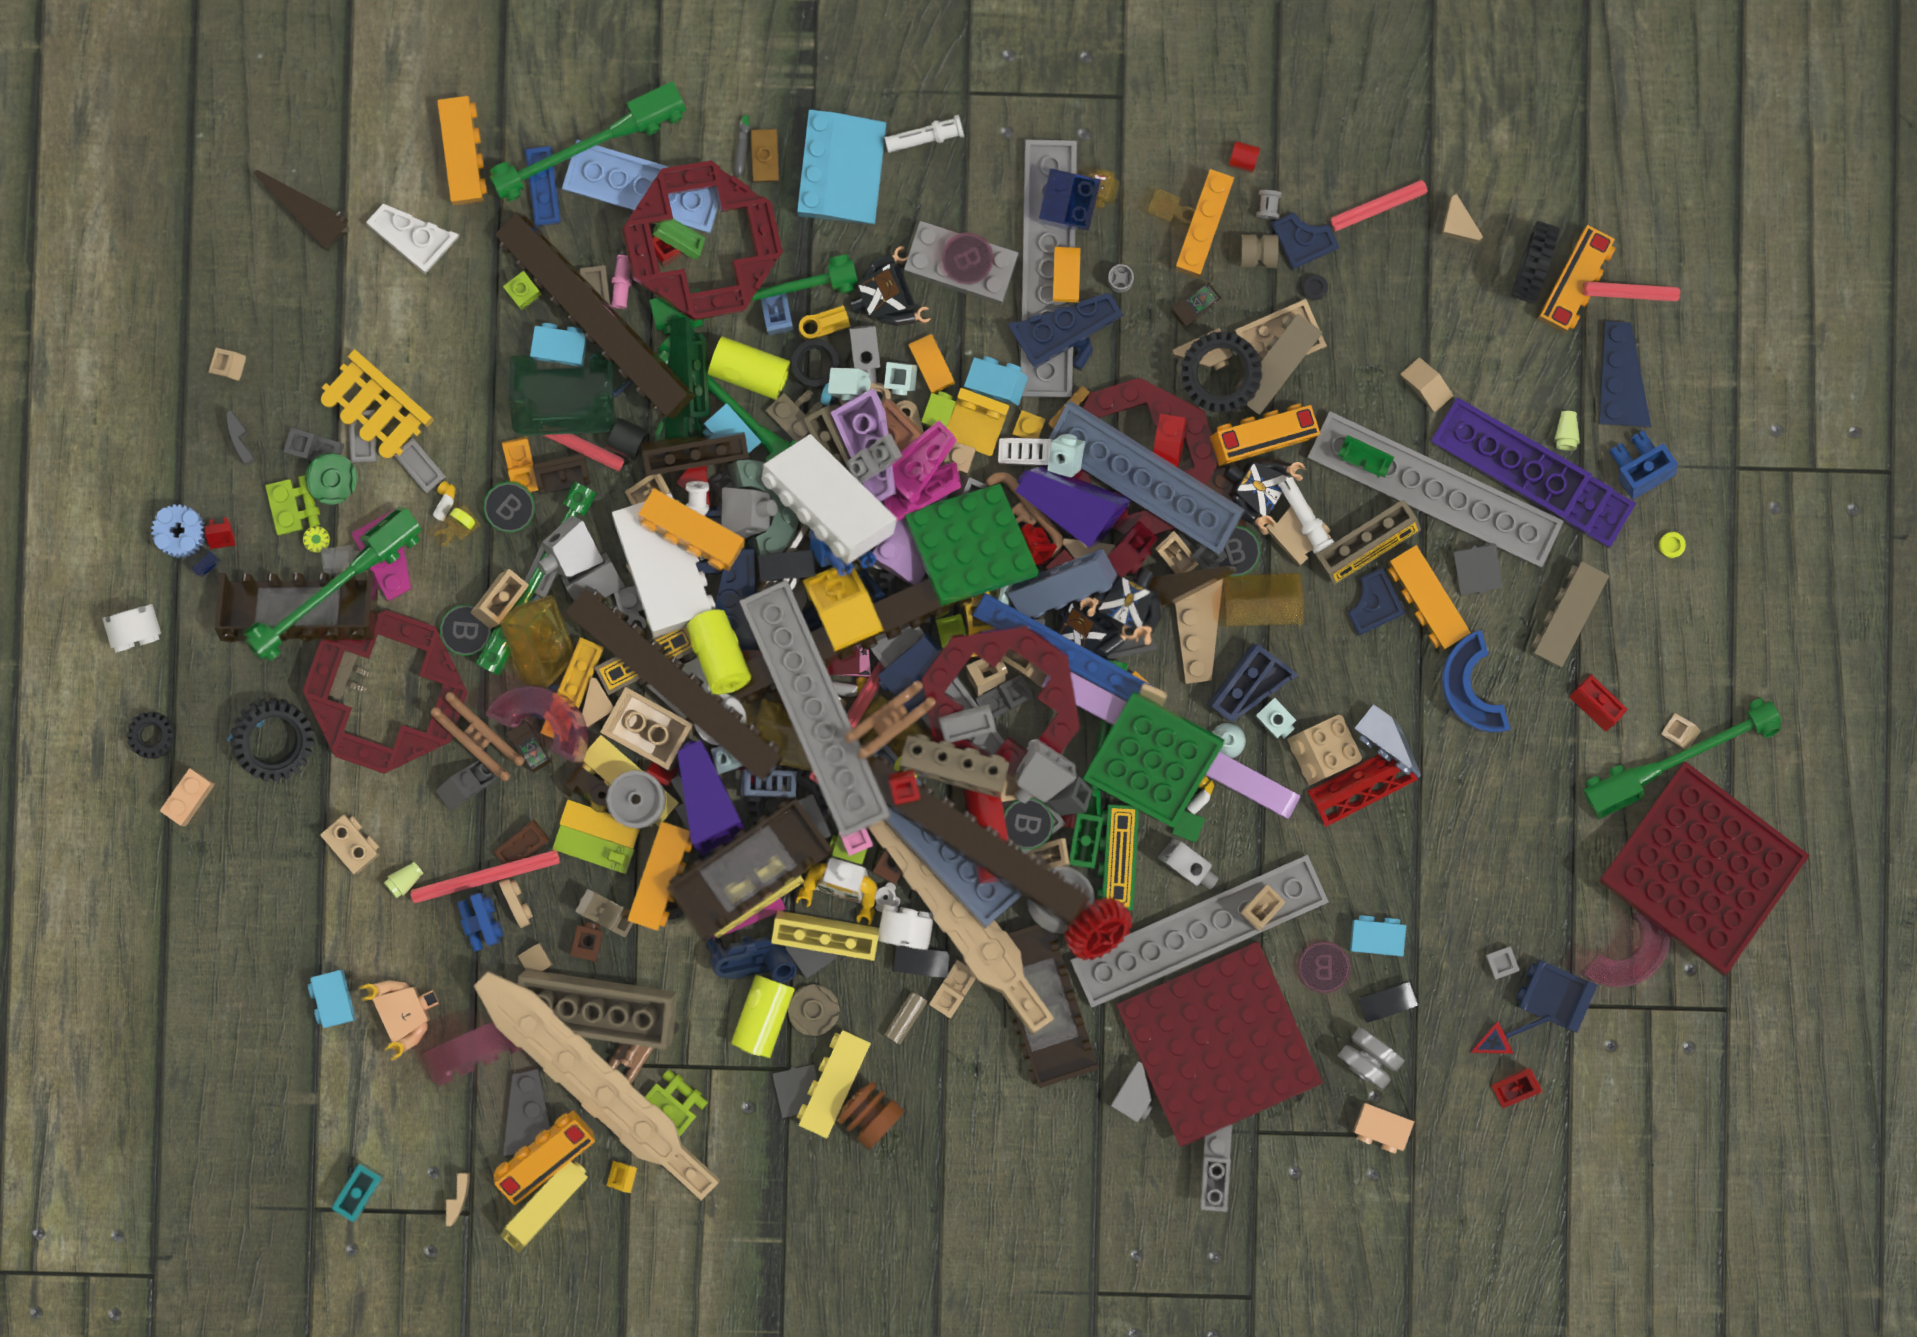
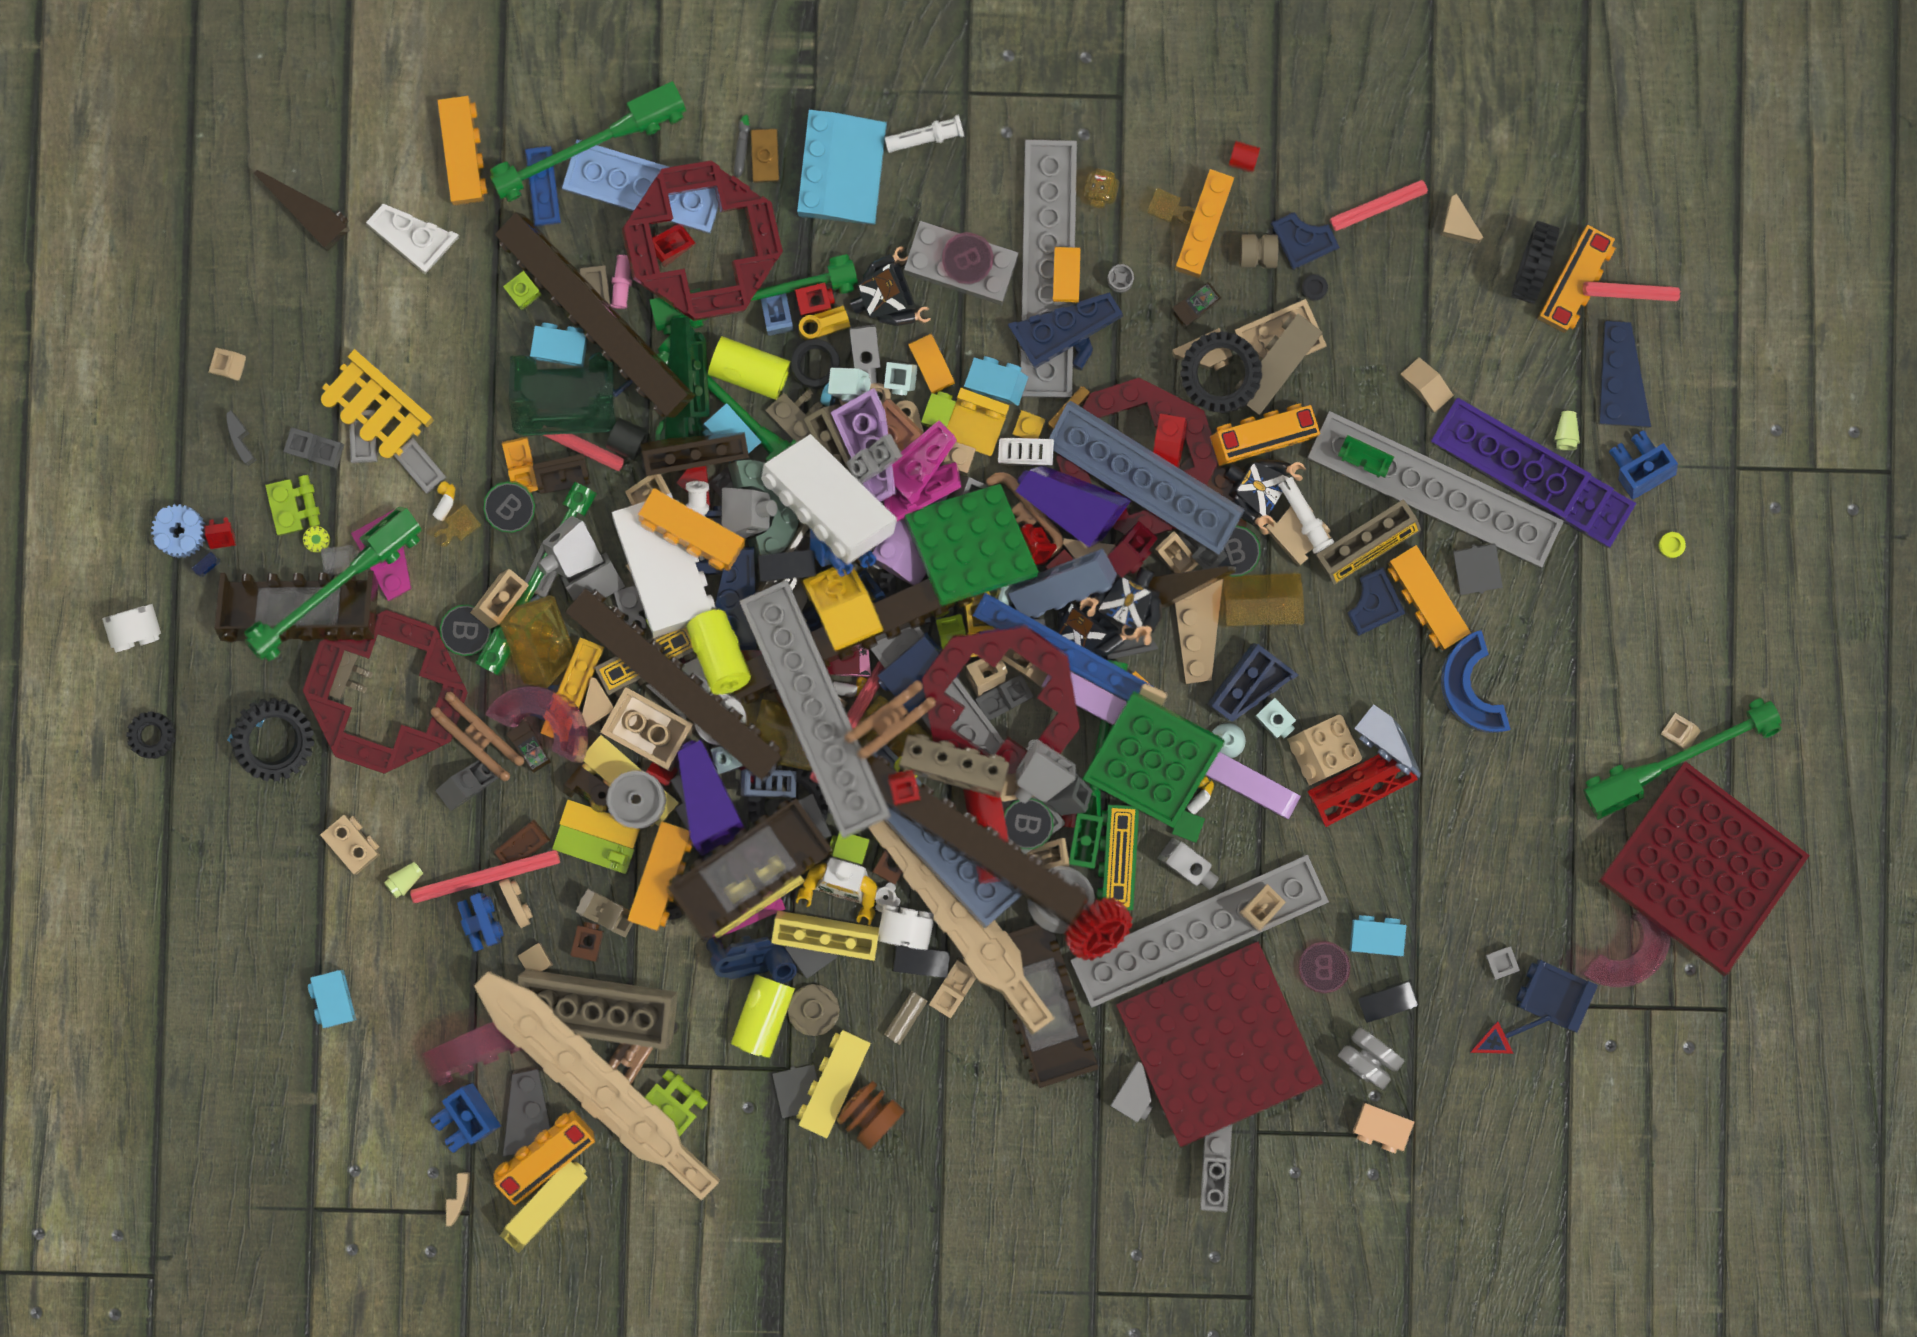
light nougat brick [160,768,215,826] -> none
green tile [305,452,358,505] -> none
teal brick [331,1163,385,1222] -> none
light nougat torso [359,980,439,1060] -> none
neon yellow tile [449,508,475,531] -> none
yellow plate [606,1161,637,1193] -> none
bright green tile [652,219,705,260] -> none
bright pink plate [839,829,873,856] -> none
light grey tile [939,704,996,743] -> none
clear blue slope [1038,168,1101,231] -> none
light aqua brick [1047,434,1085,477] -> none
light grey bush [1256,190,1282,220] -> none
red slope [1491,1067,1543,1108] -> none
dark tan brick [1531,561,1609,669] -> none
red slope [1569,674,1628,731] -> none
none -> blue brick [430,1083,501,1153]
none -> red brick [795,283,835,318]

